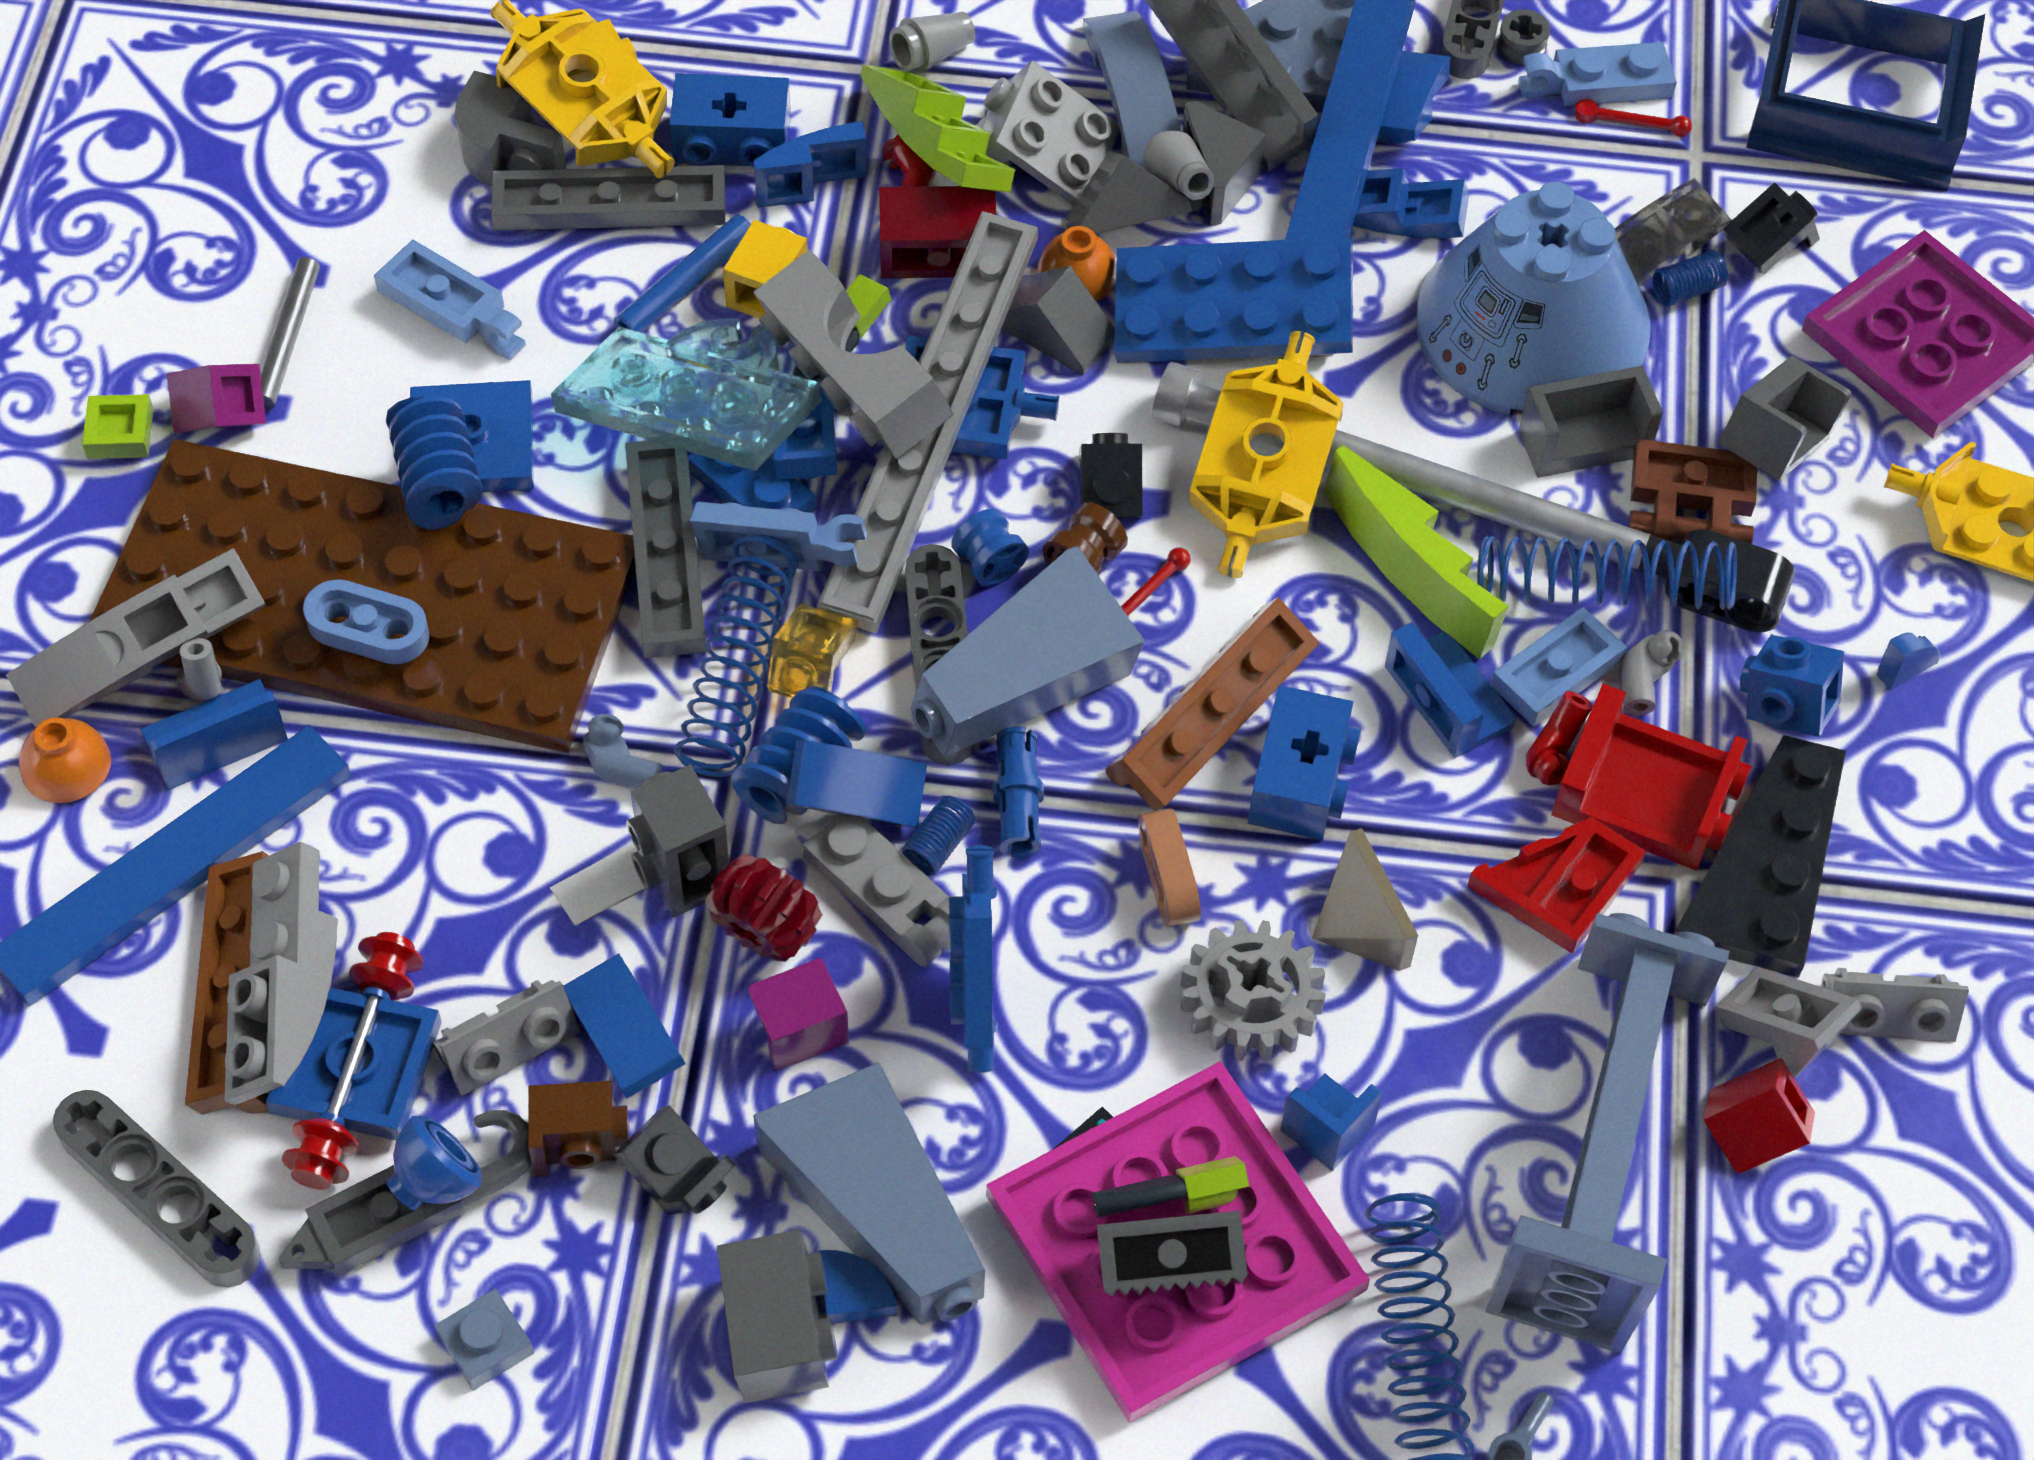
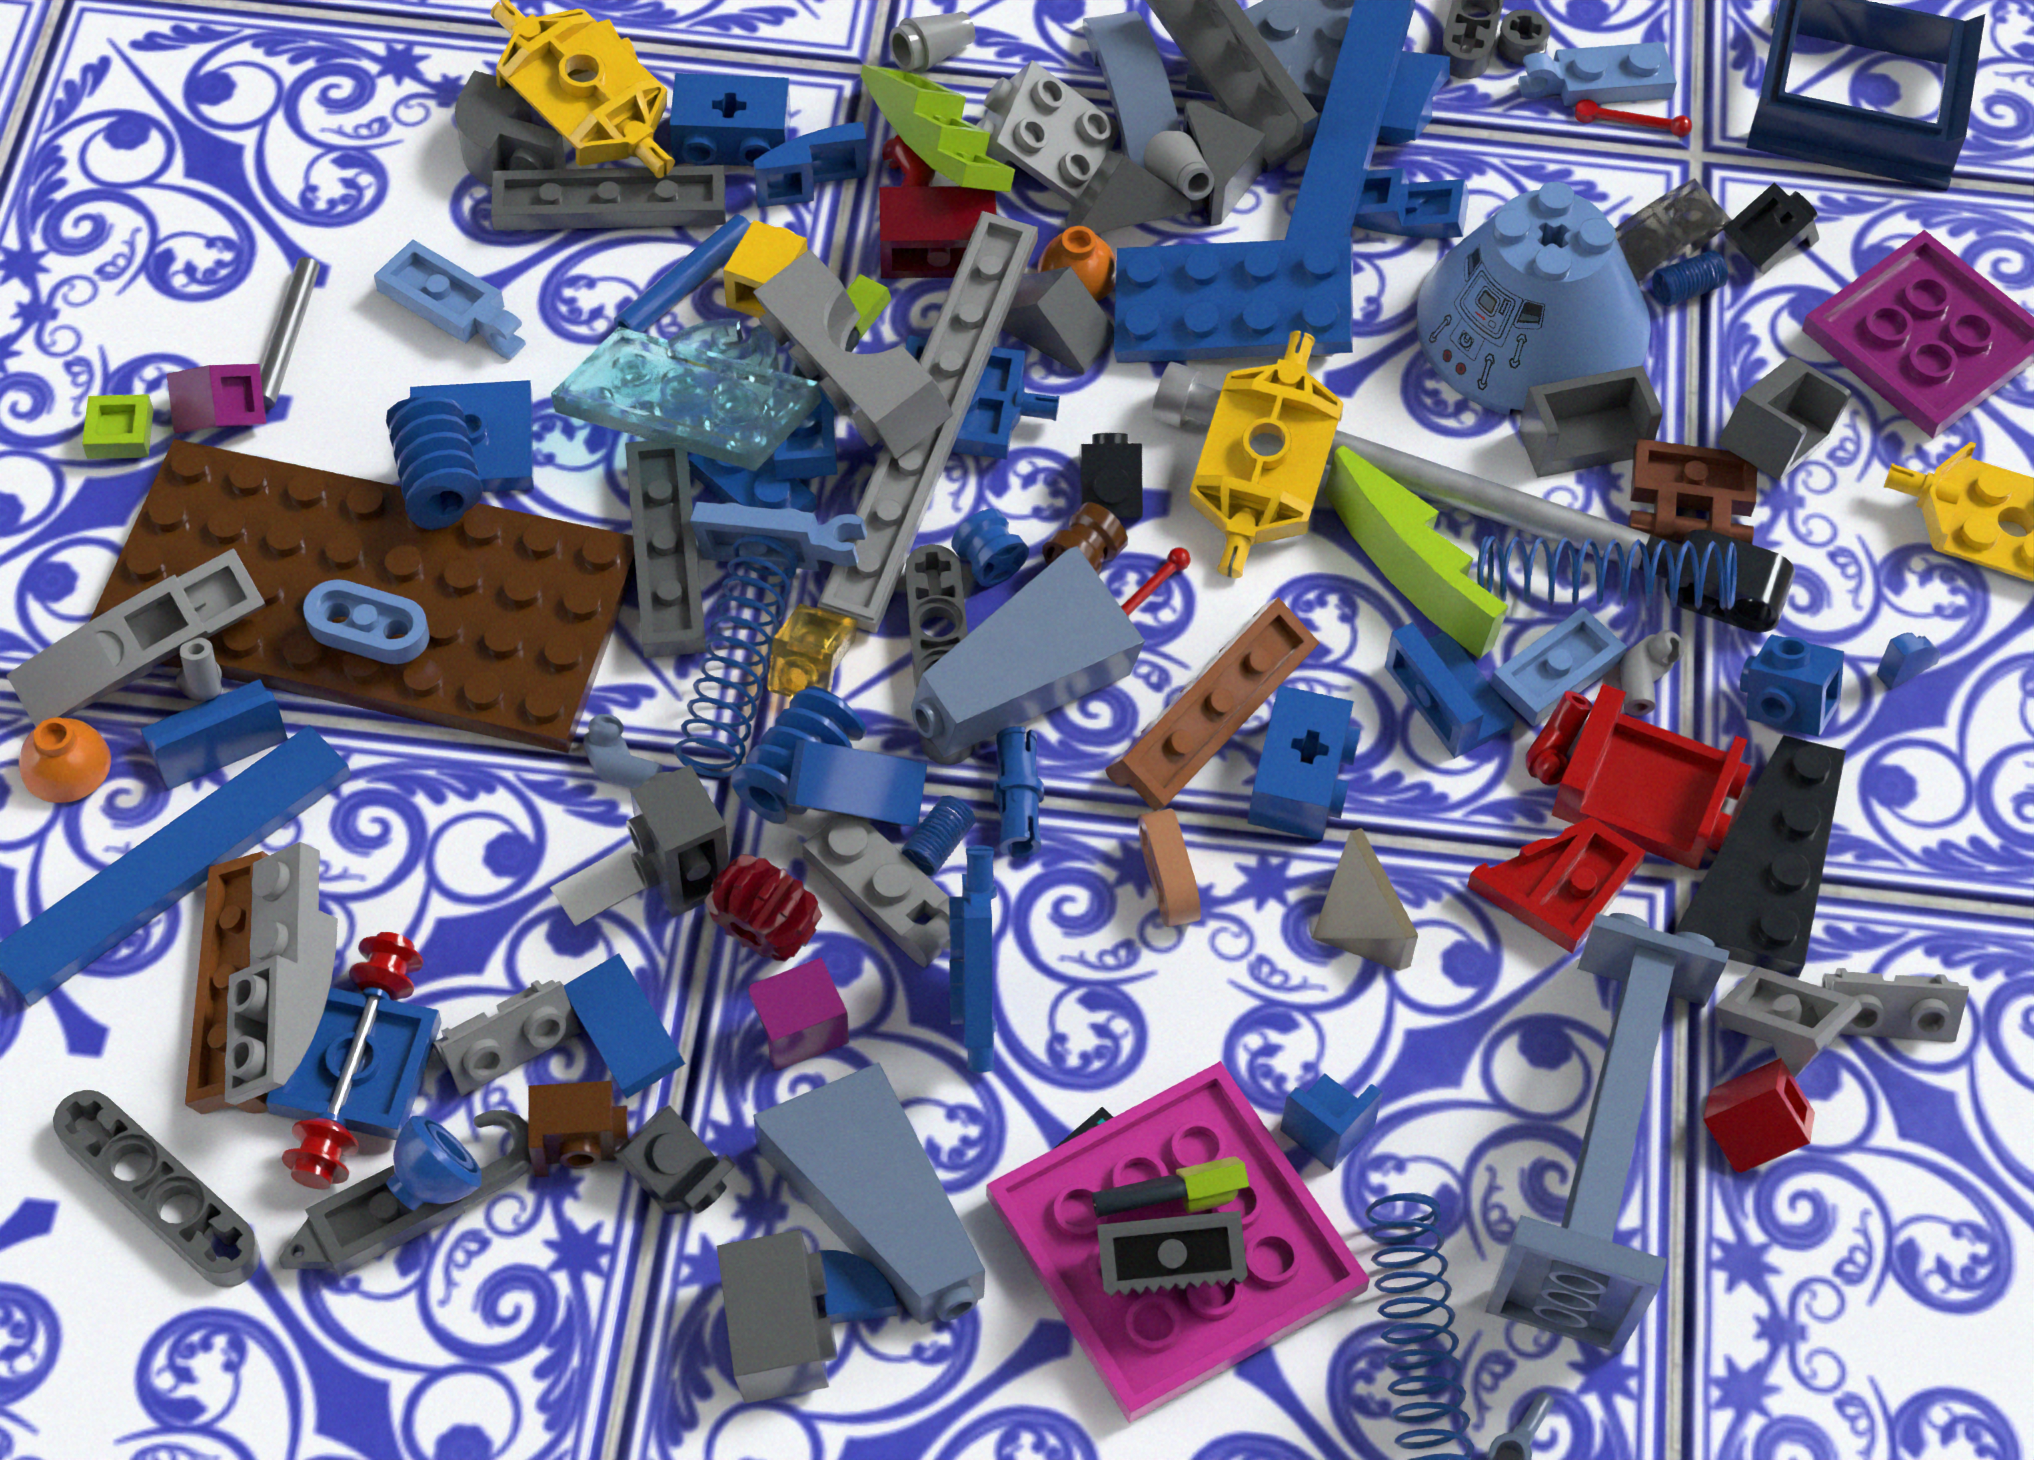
sand blue plate [434,1288,534,1391] -> none
light grey gear [1180,919,1326,1061] -> none

